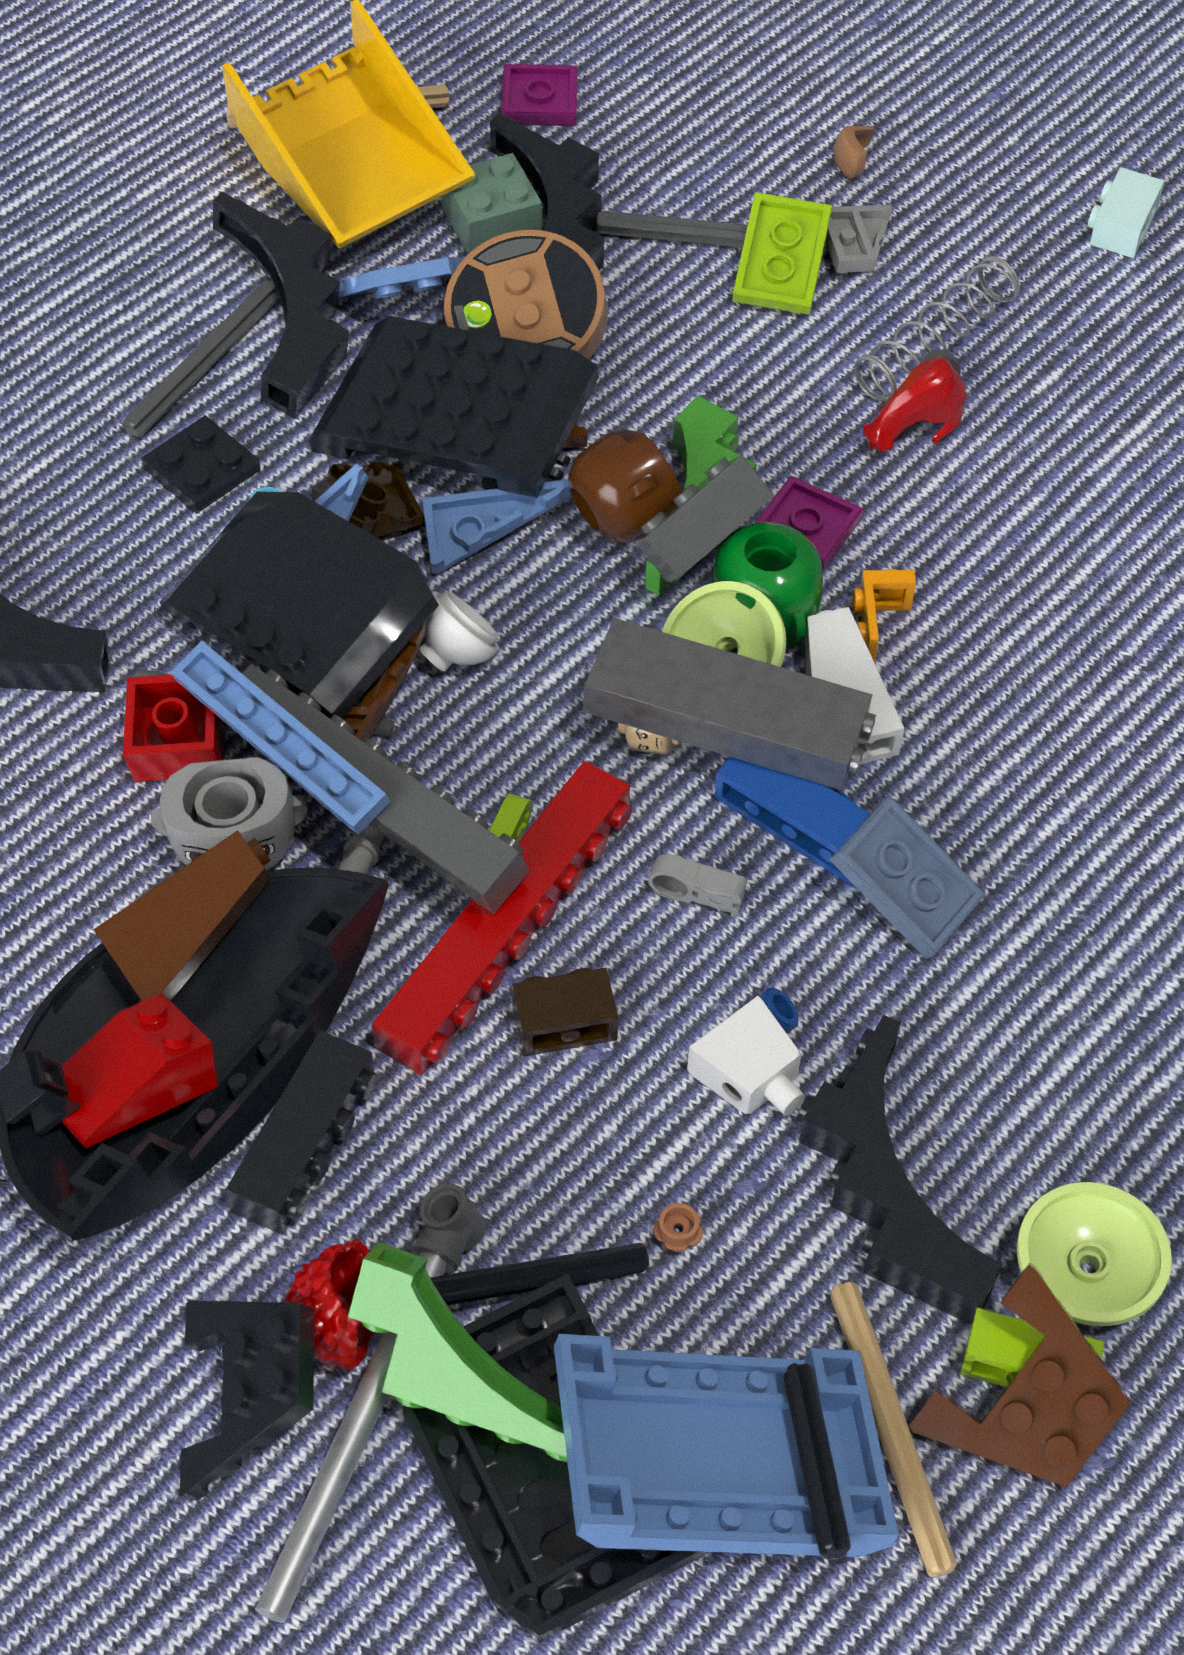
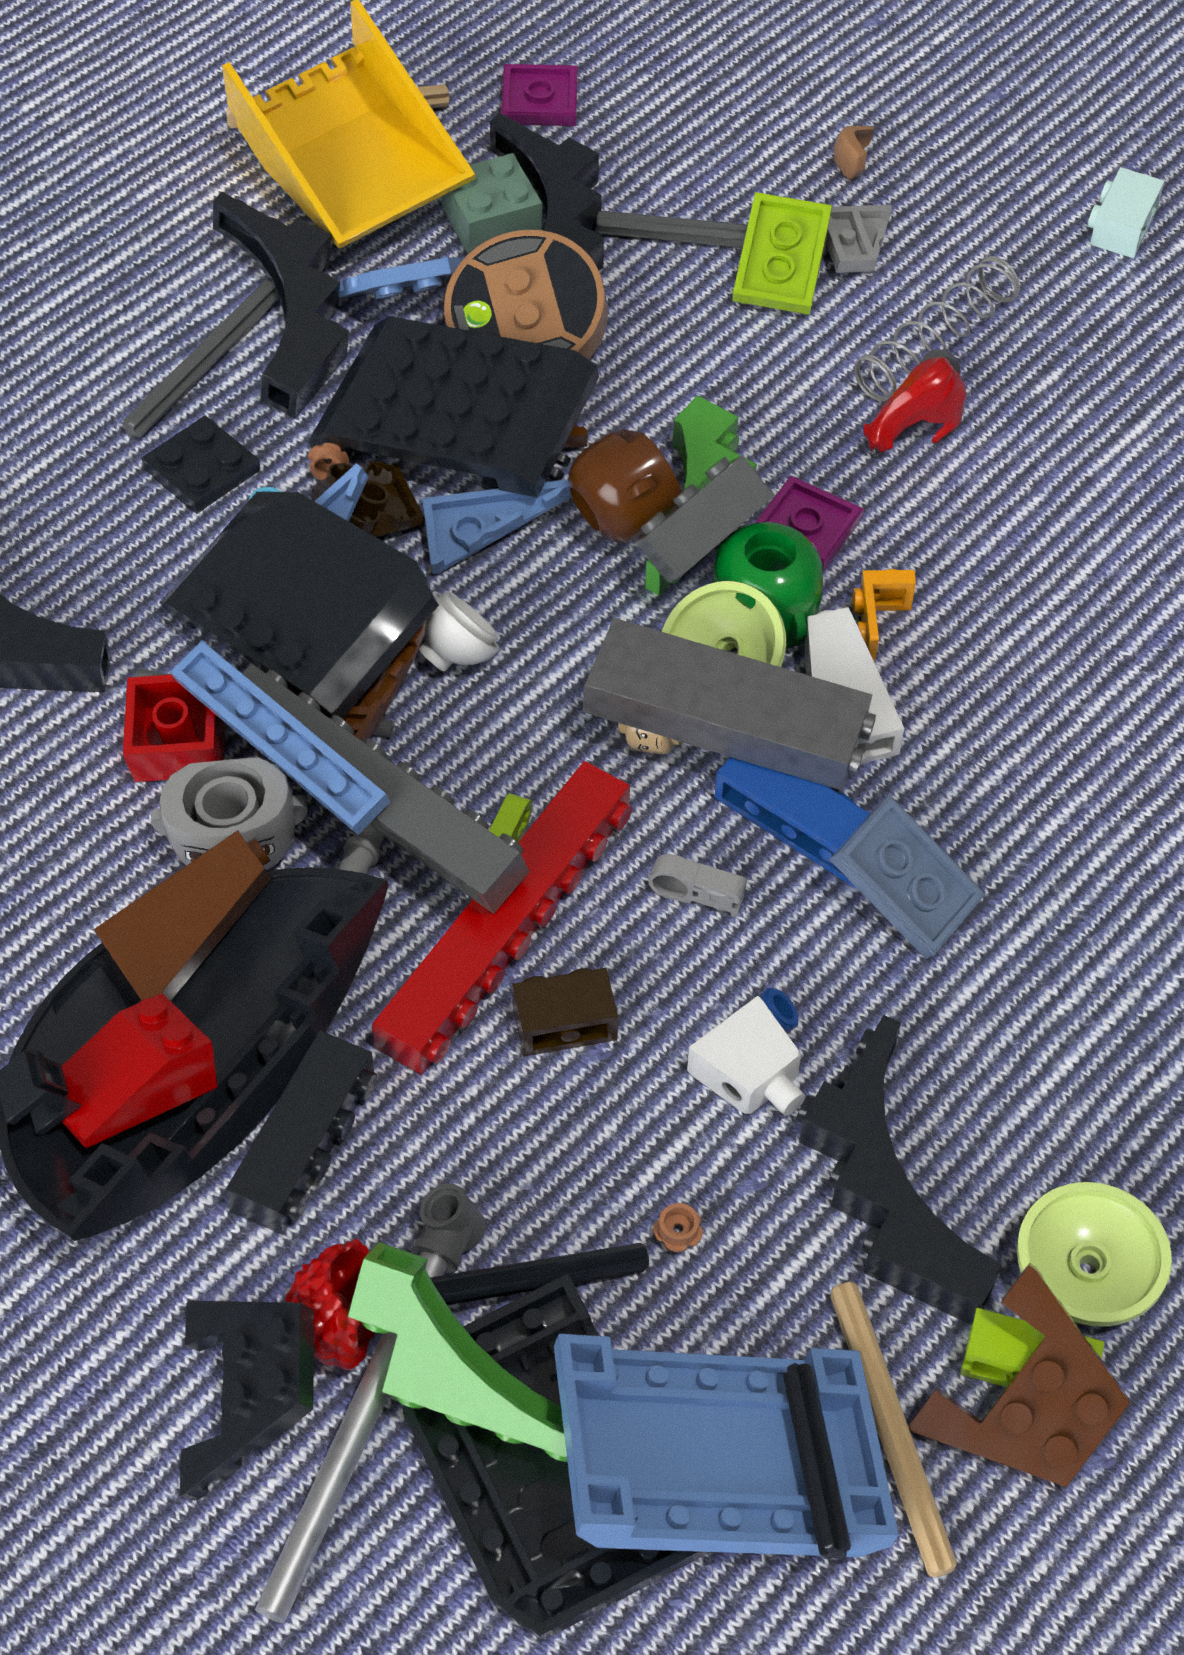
none -> nougat plate [308,442,349,481]

